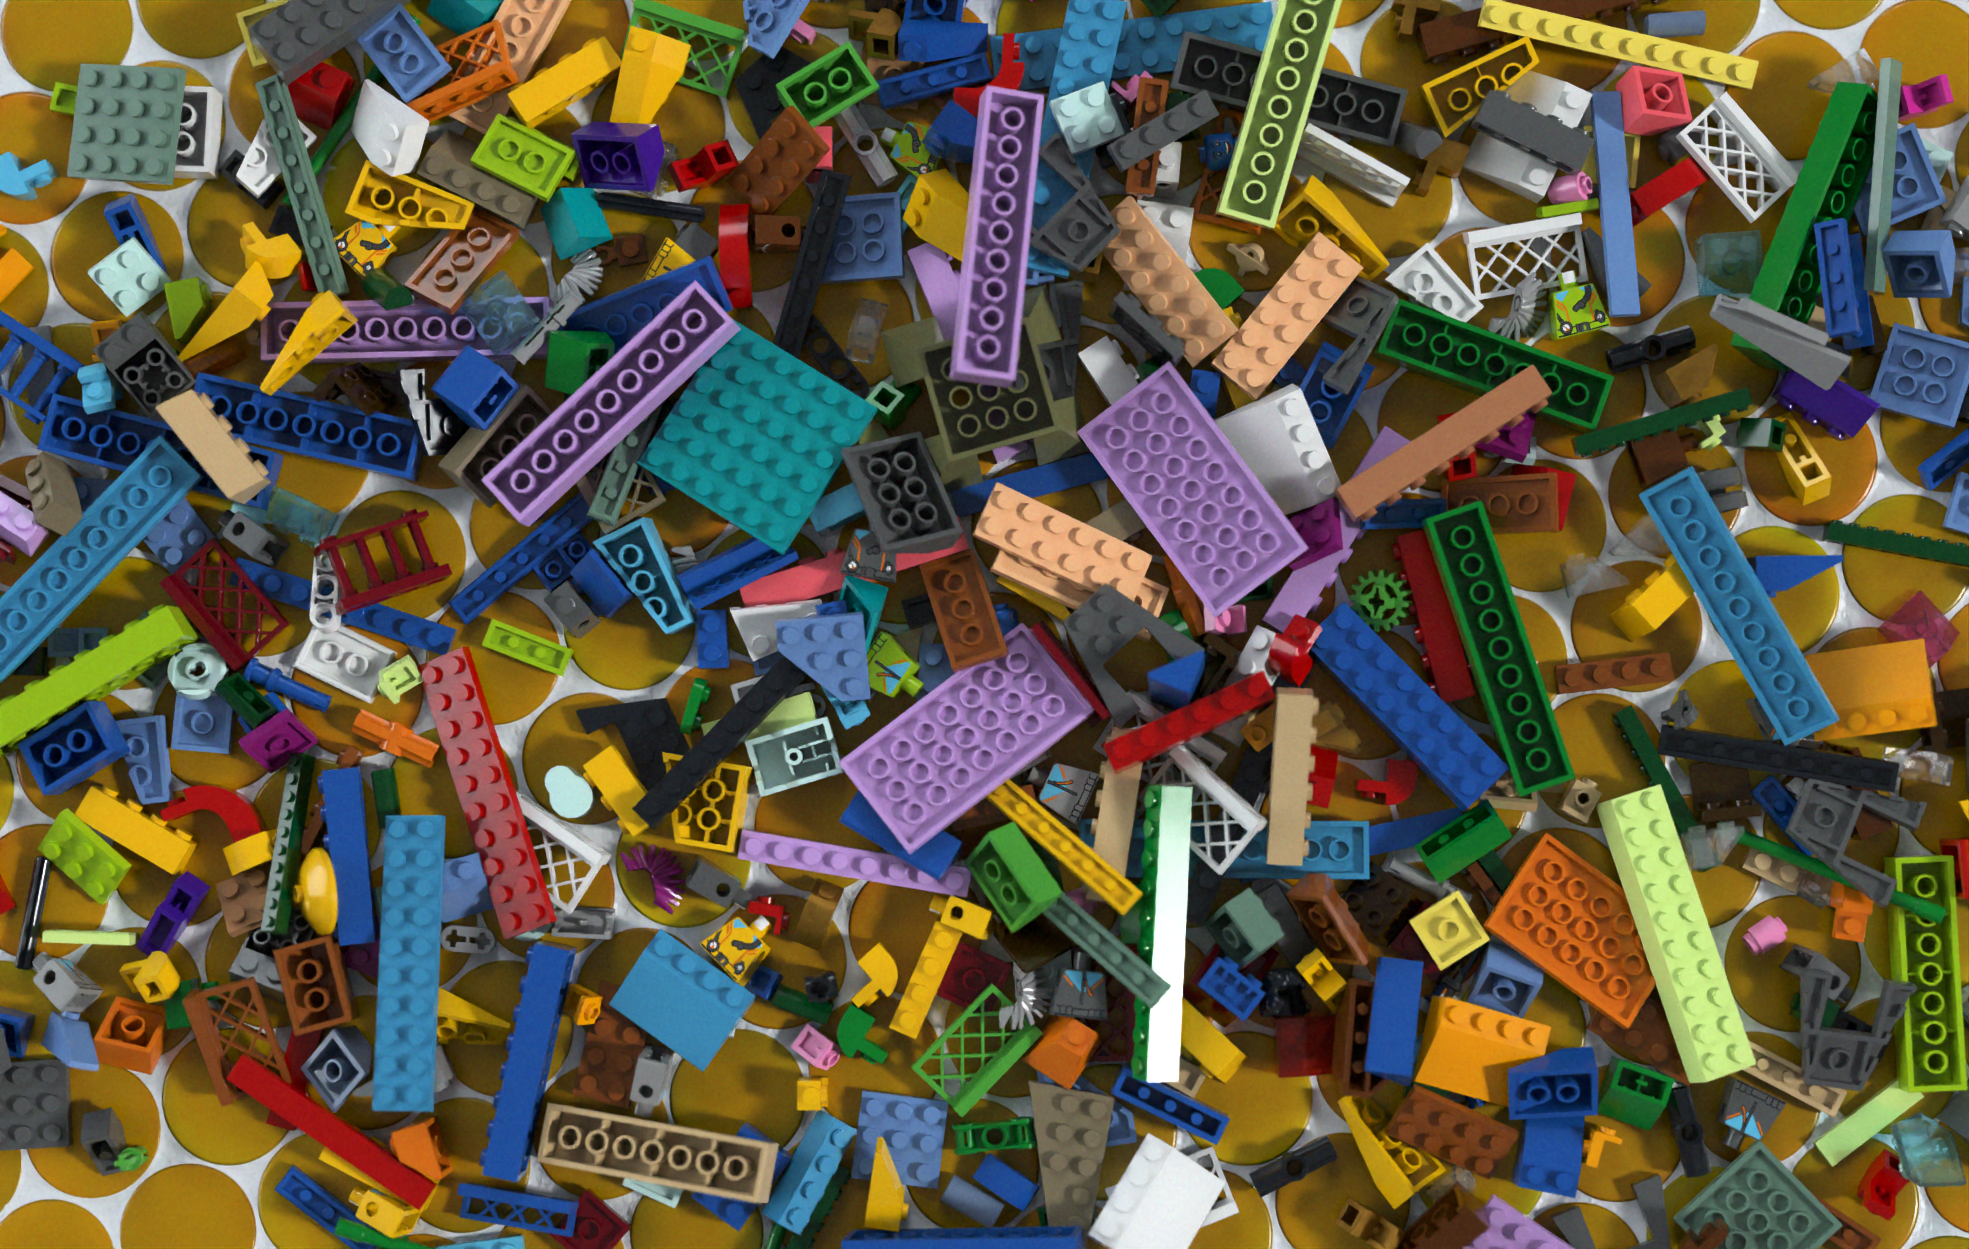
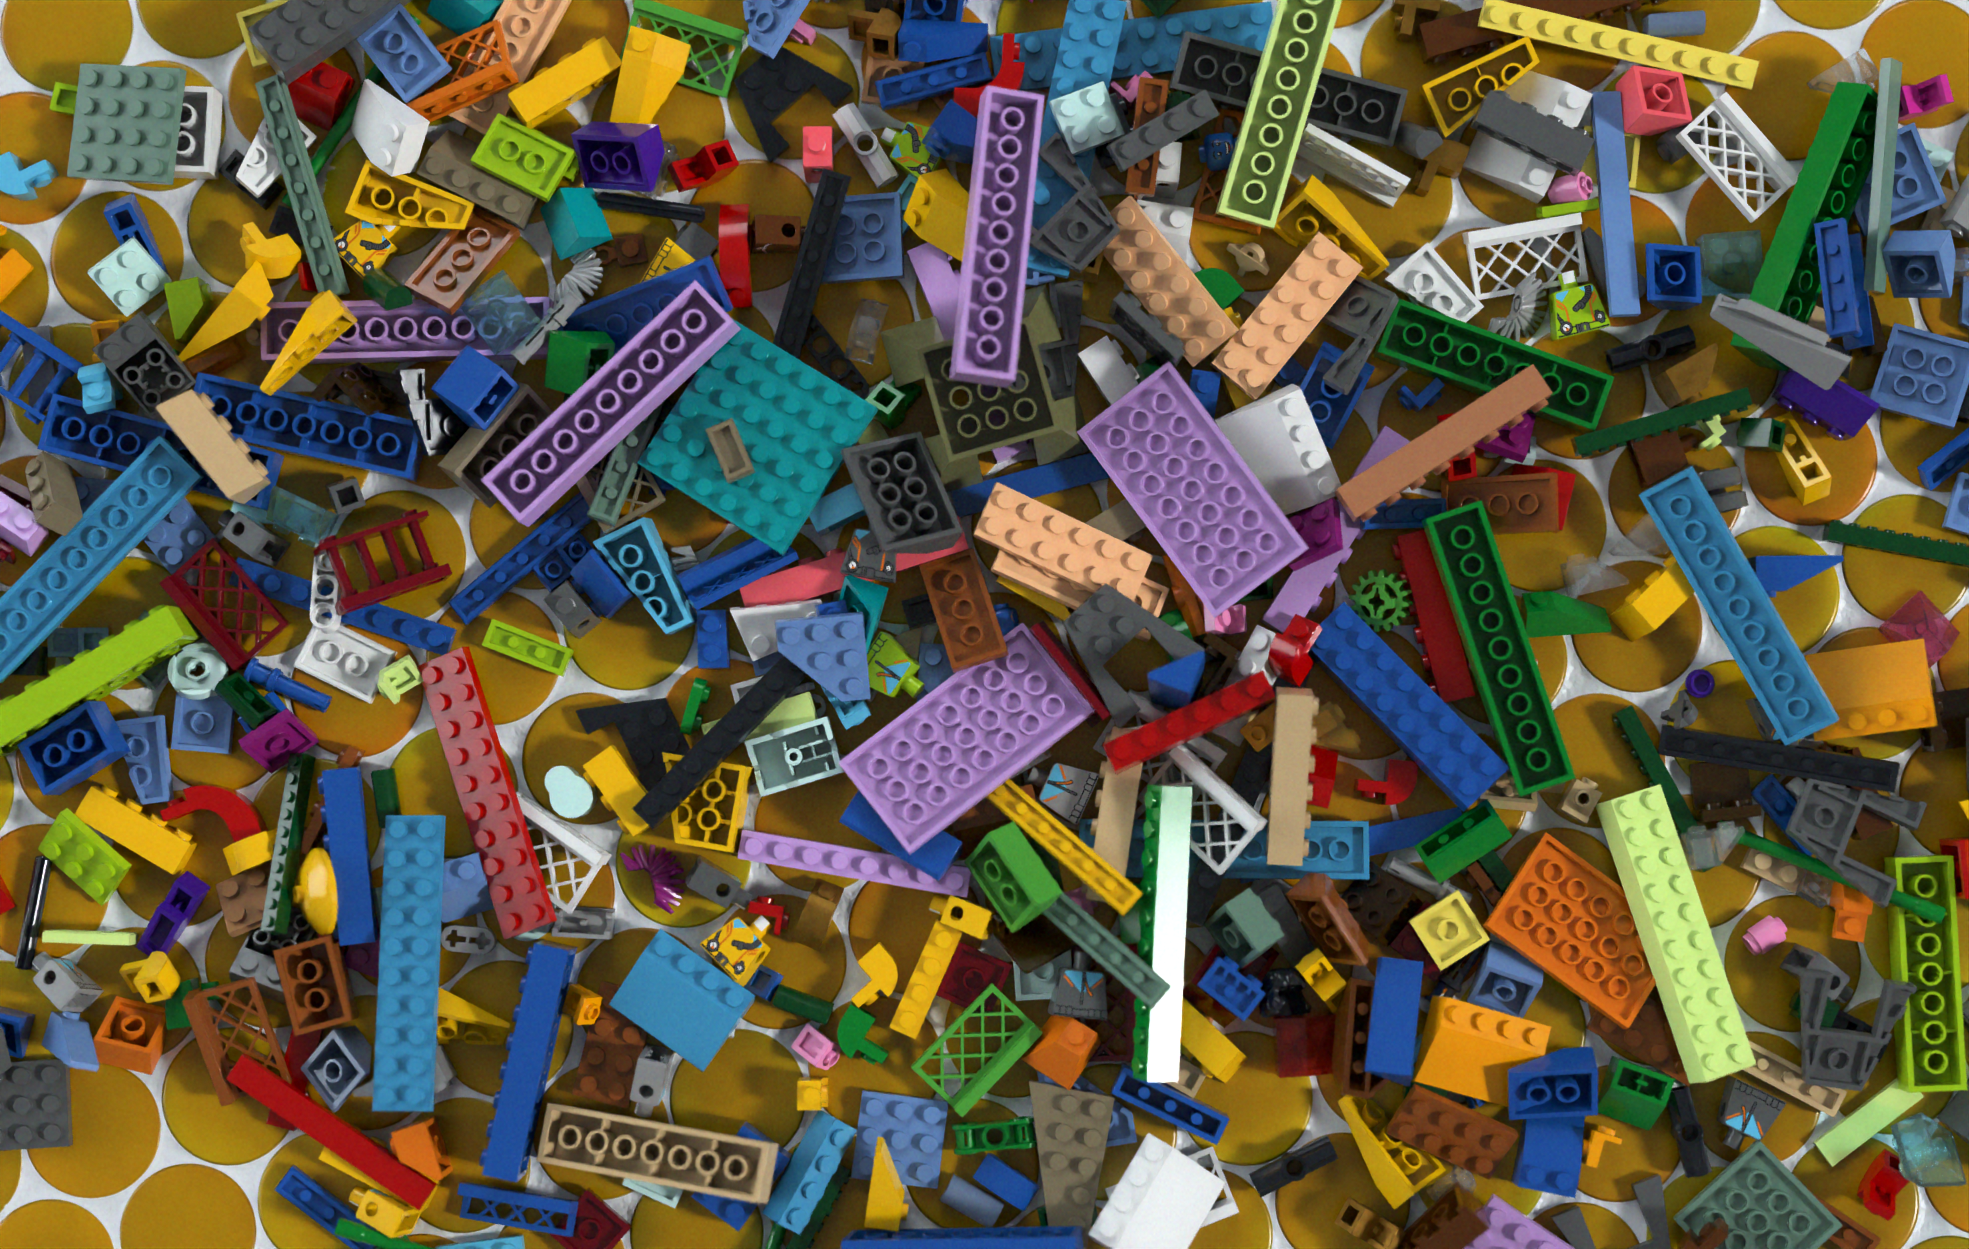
dark grey slope [80,1107,127,1176] -> none
bright green axle [114,1146,148,1172] -> none
orange piece [352,709,442,768] -> none
dark orange plate [726,105,830,215] -> none
bright green slope [776,41,880,128] -> none
black piece [805,970,839,1003] -> none
light grey hair [999,964,1051,1030] -> none
dark orange plate [1553,652,1674,695] -> none
red arch [1630,156,1712,227] -> none
clear slope [1882,747,1954,786] -> none
none -> dark grey brick [325,476,366,515]
none -> dark tan tile [705,418,755,484]
none -> blue bracket [1397,377,1445,412]
none -> green slope [1520,591,1612,638]
none -> blue slope [1646,243,1702,311]
none -> dark purple plate [1685,669,1715,698]

